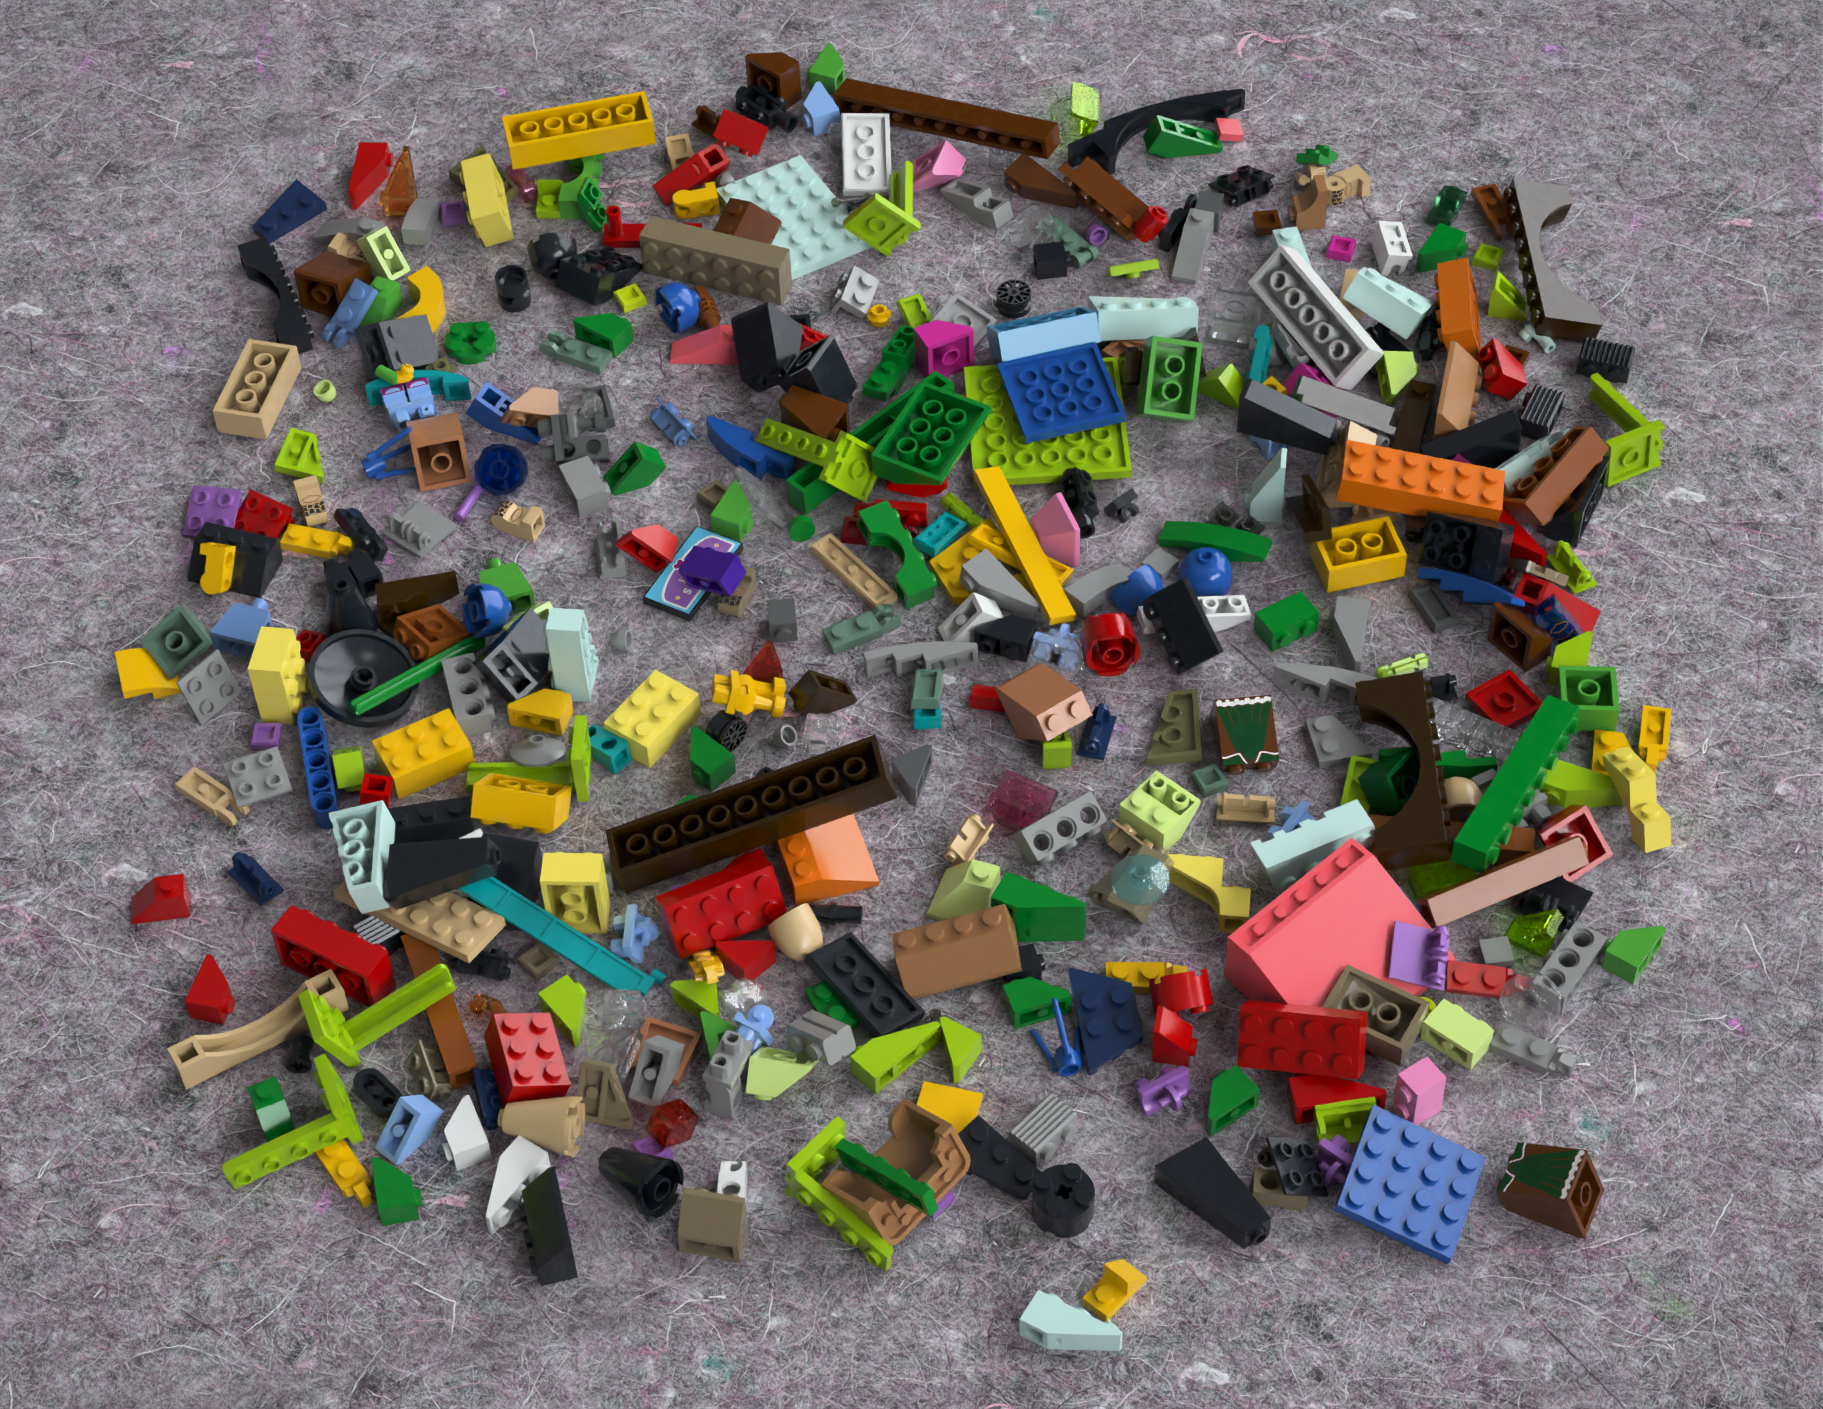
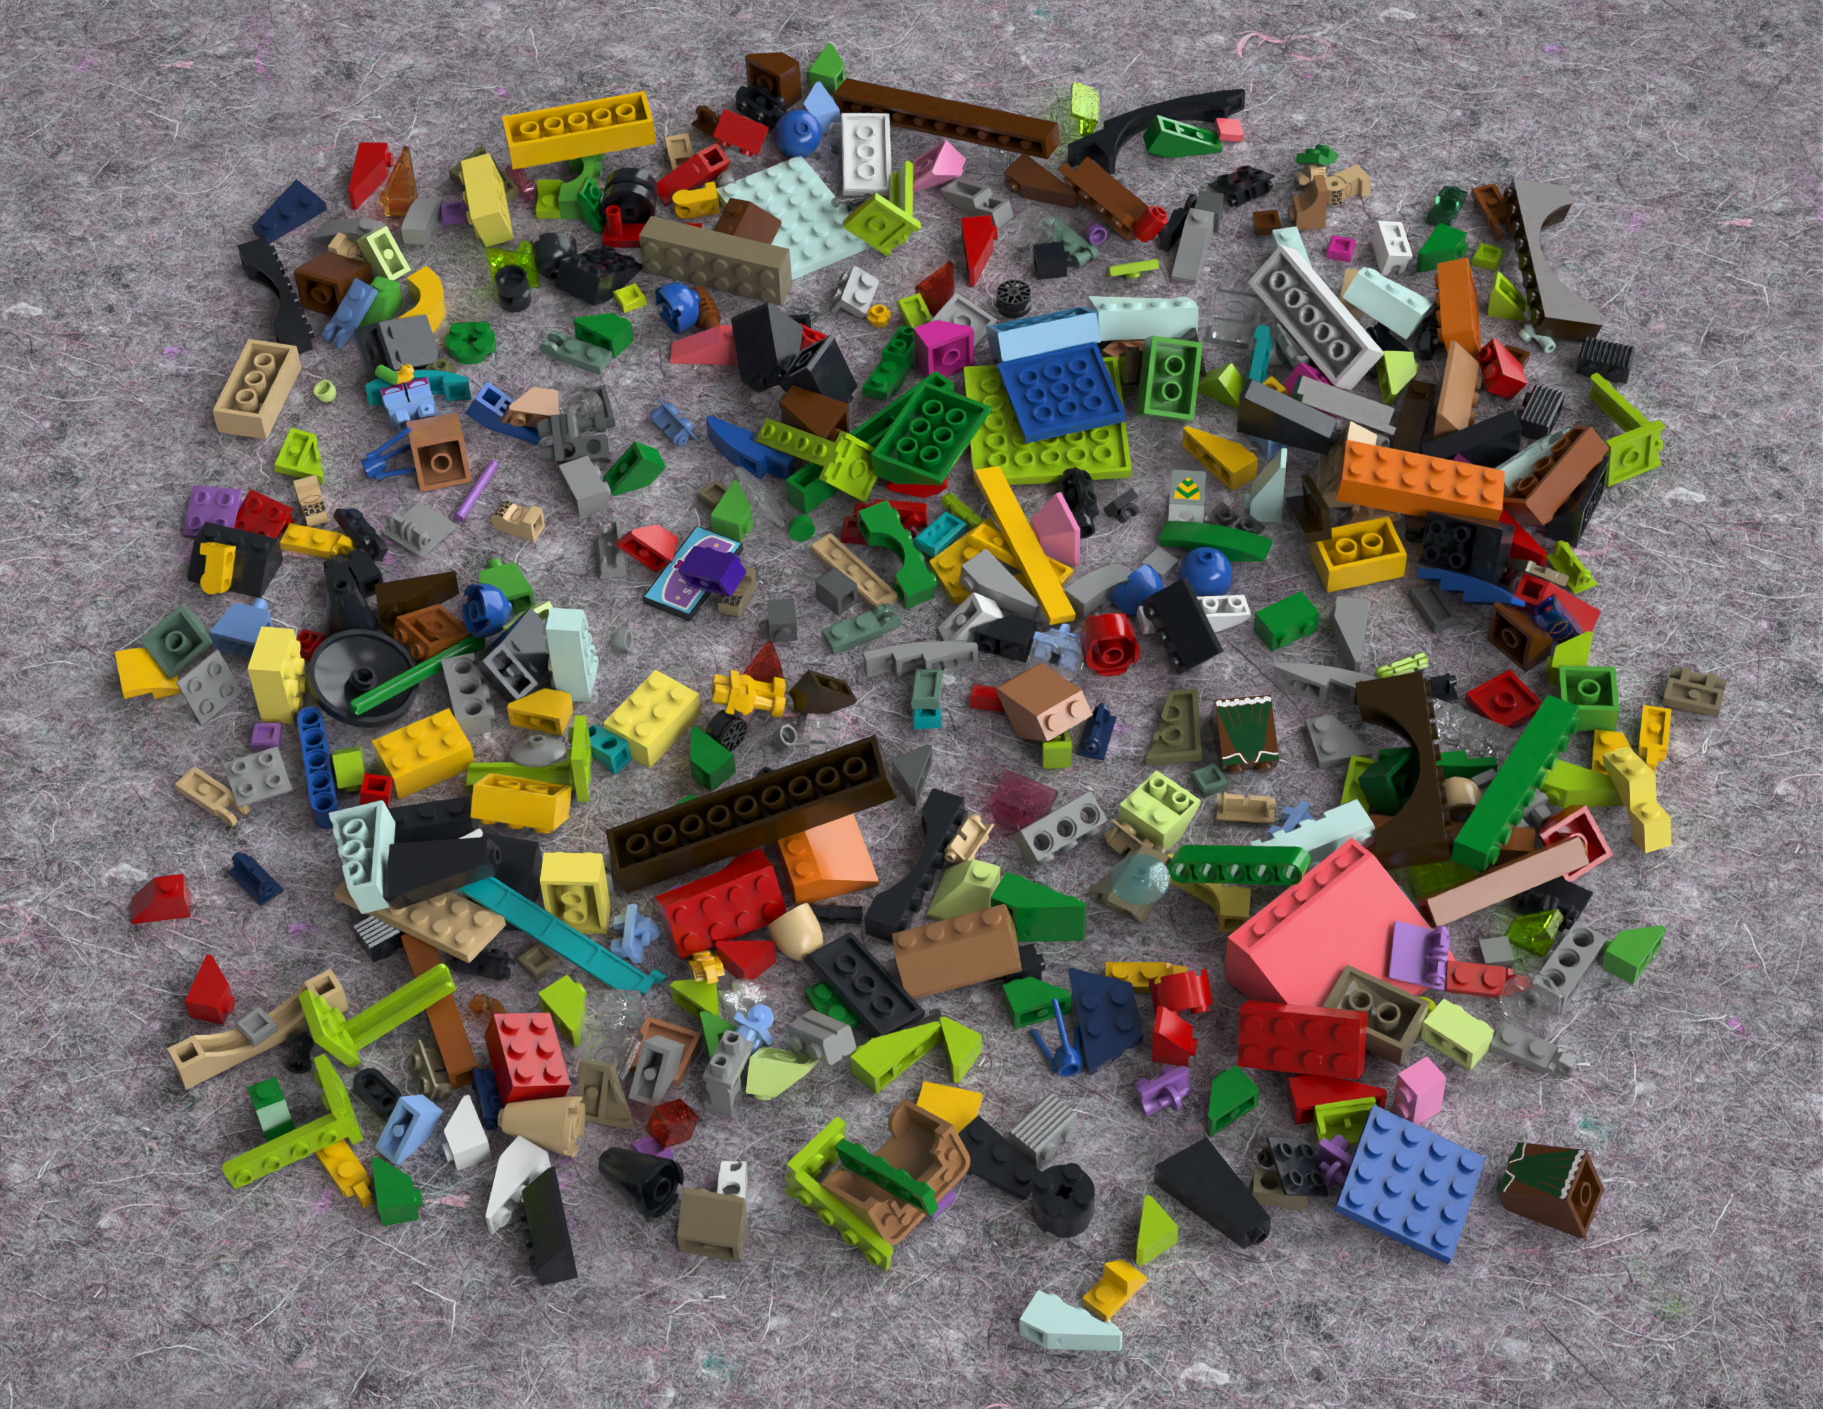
red brick [271,905,396,1007] -> none
clear blue cylinder [474,443,529,496] -> none
none -> light grey tile [235,1006,278,1048]
none -> clear neon green hinge [485,241,540,289]
none -> black wheel [601,167,658,224]
none -> blue cylinder [773,109,822,159]
none -> dark grey brick [815,567,858,616]
none -> black arch [864,788,968,943]
none -> clear red slope [915,261,954,317]
none -> red slope [961,215,998,287]
none -> lime slope [1136,1195,1178,1266]
none -> green beam [1167,845,1311,885]
none -> piece [1168,470,1206,523]
none -> yellow slope [1182,426,1258,491]
none -> dark tan plate [1662,667,1727,718]

